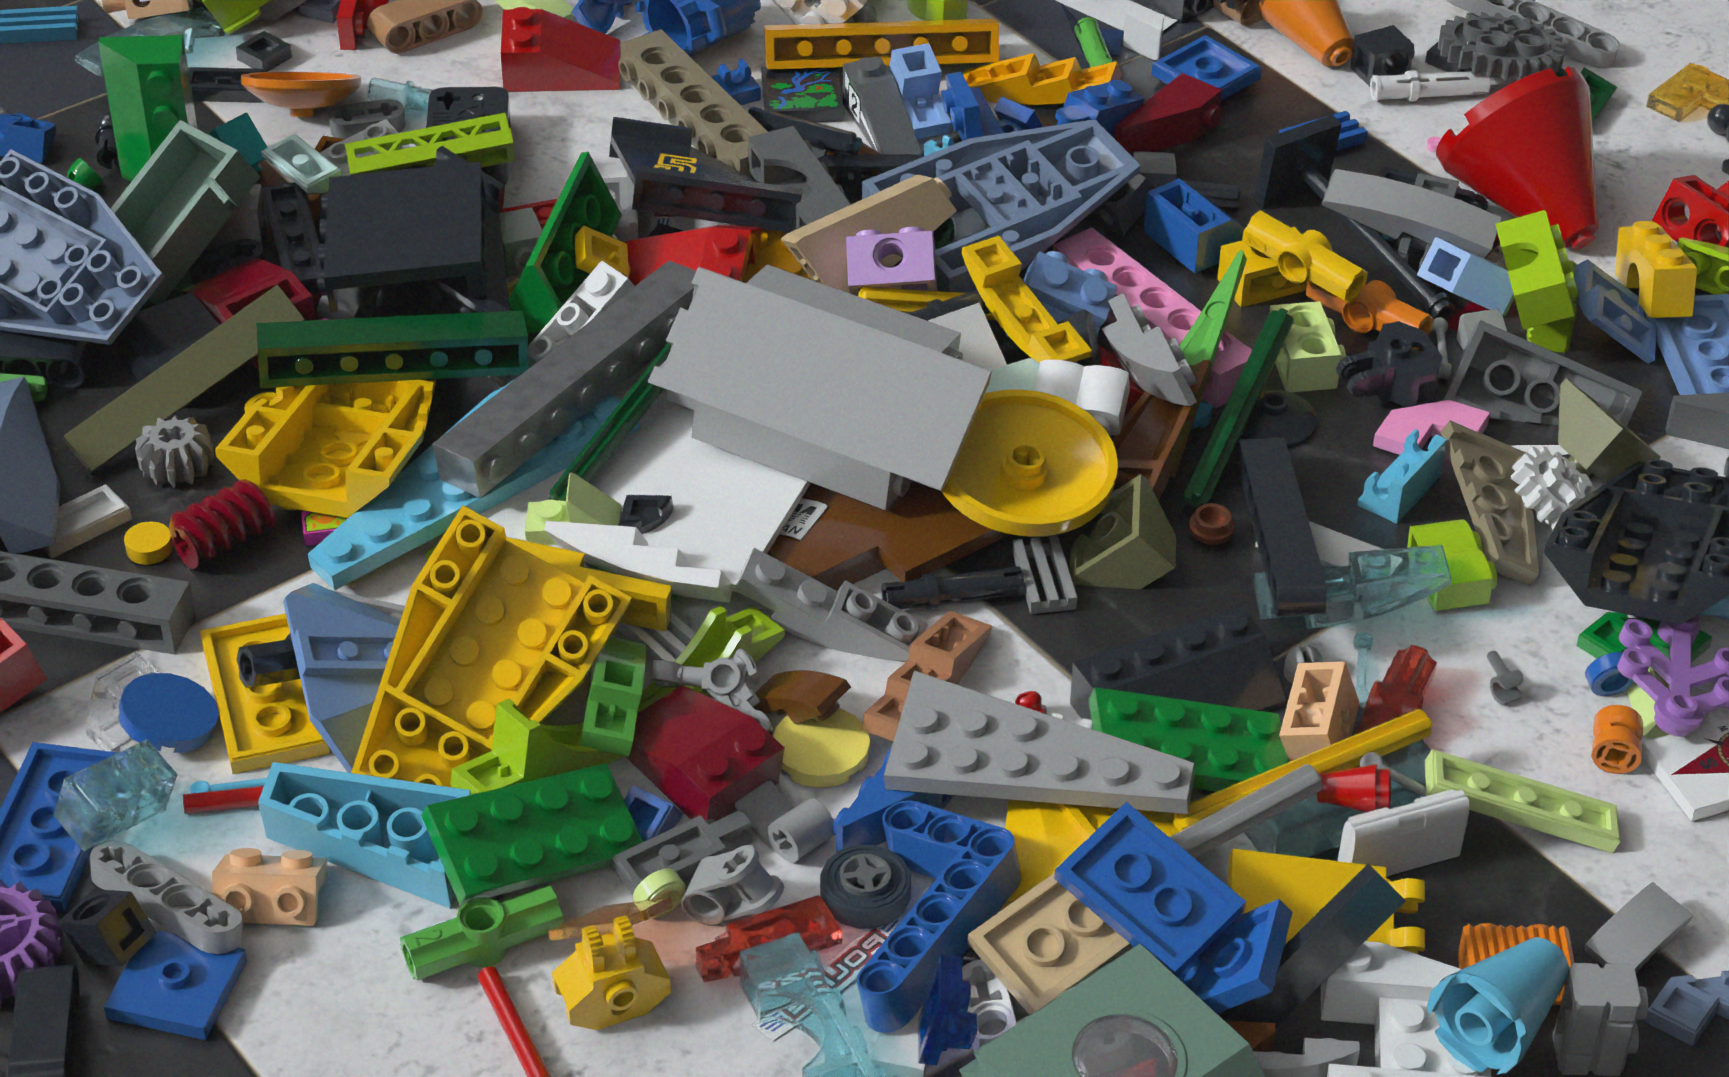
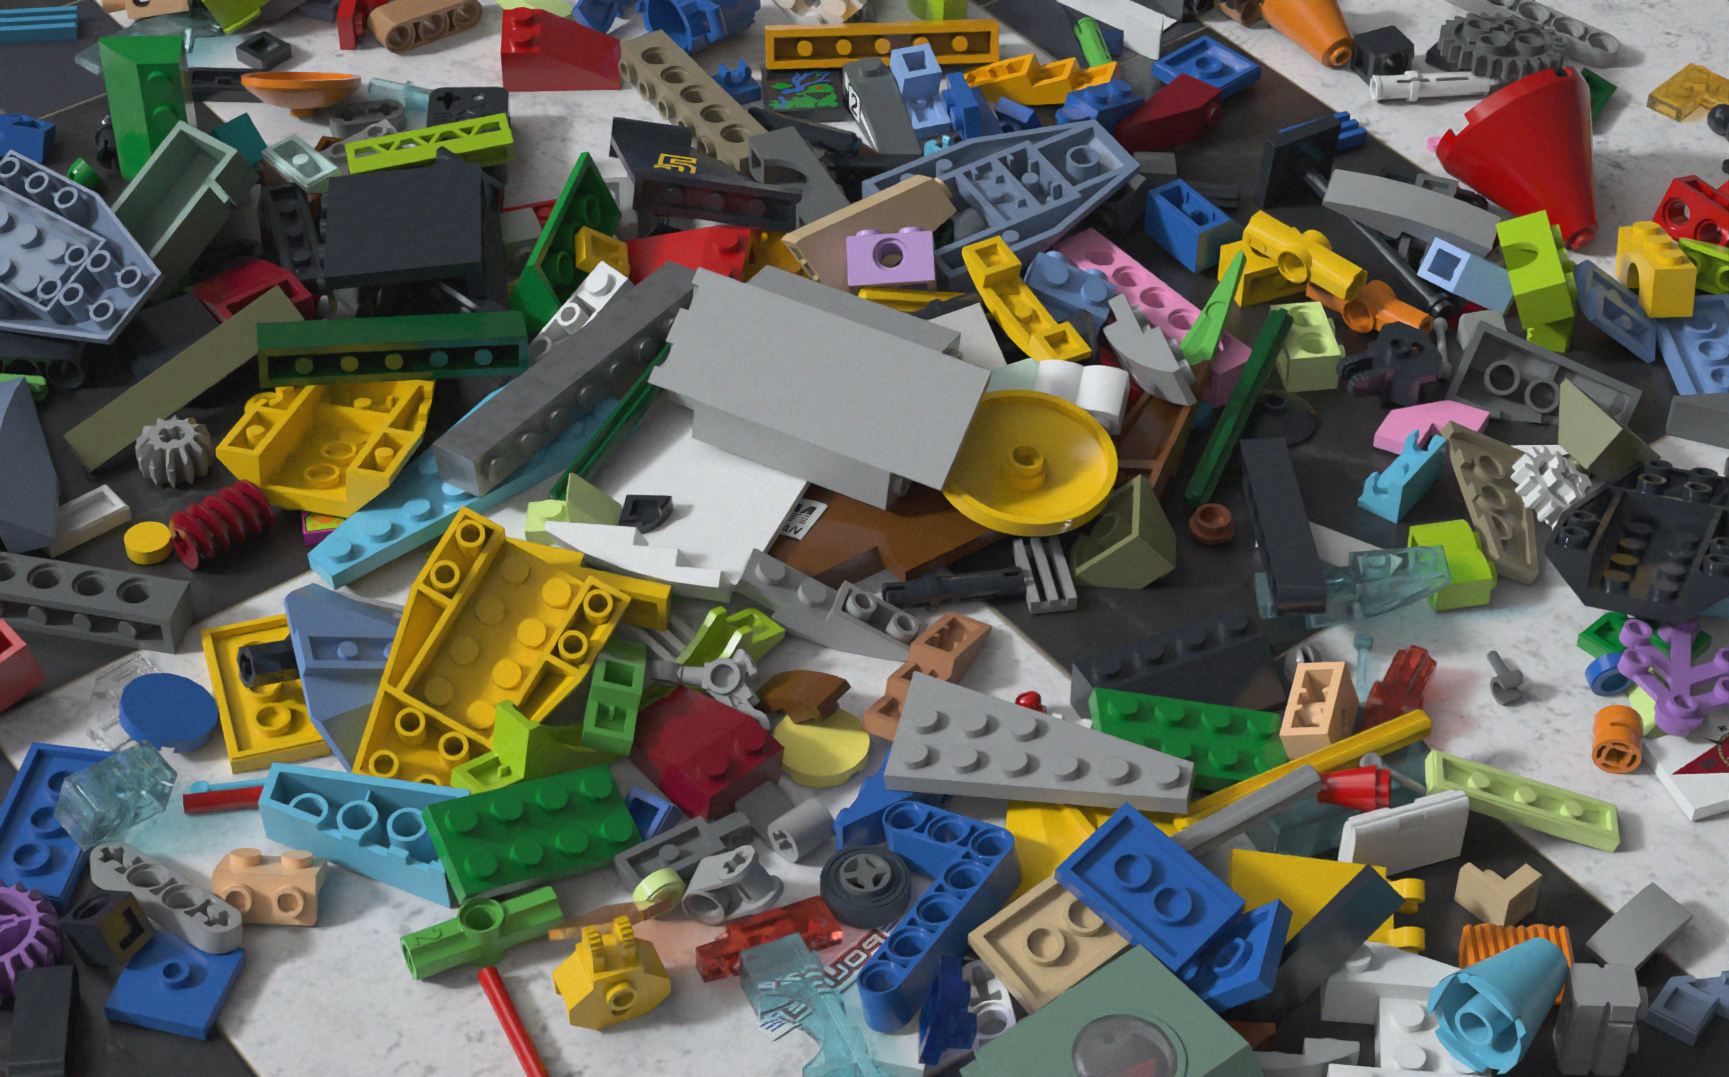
none -> tan panel [1454,863,1542,928]

